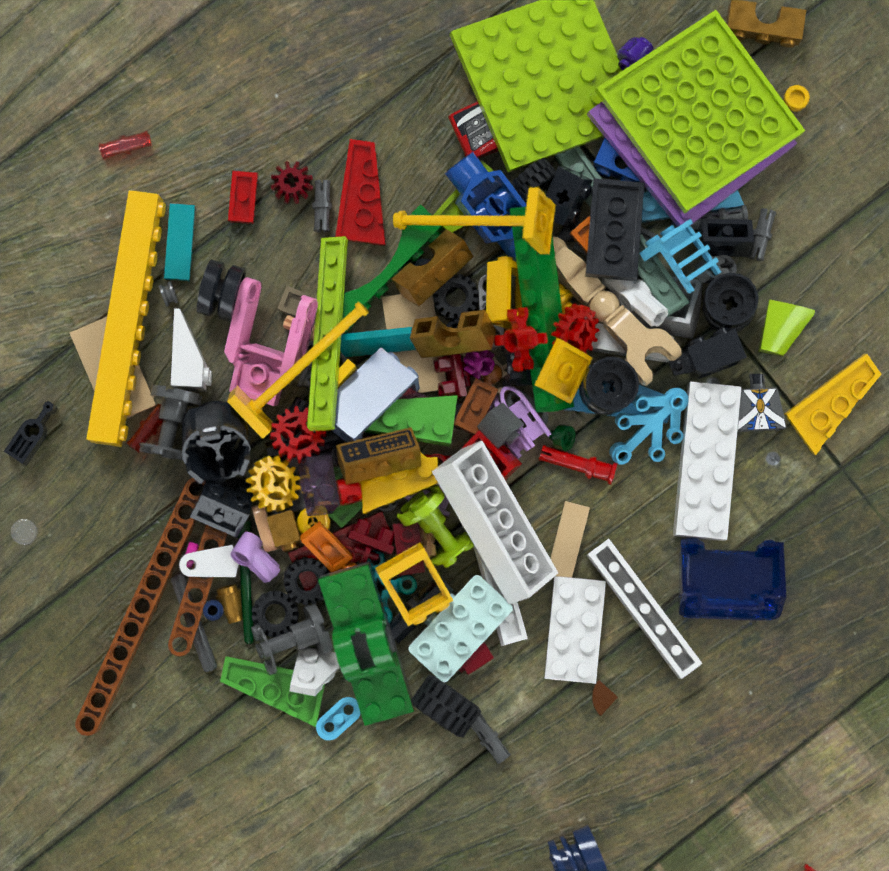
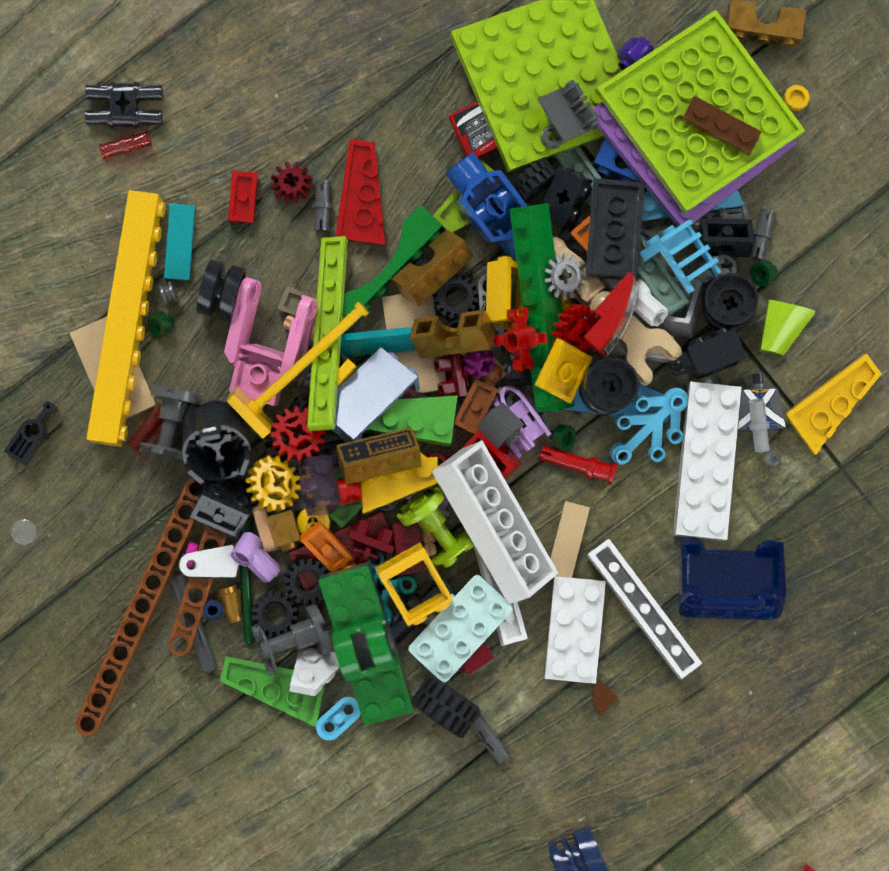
white slope [171,309,212,392] -> none
yellow tile [393,188,556,254] -> none
none -> black pin [85,81,163,129]
none -> dark green tile [147,311,175,338]
none -> dark grey hinge [537,80,600,143]
none -> dark grey bush [540,124,563,149]
none -> light grey gear [544,253,585,300]
none -> red slope [584,272,639,358]
none -> reddish brown plate [681,96,762,156]
none -> light grey pin [749,399,770,452]
none -> dark green tile [751,260,777,287]

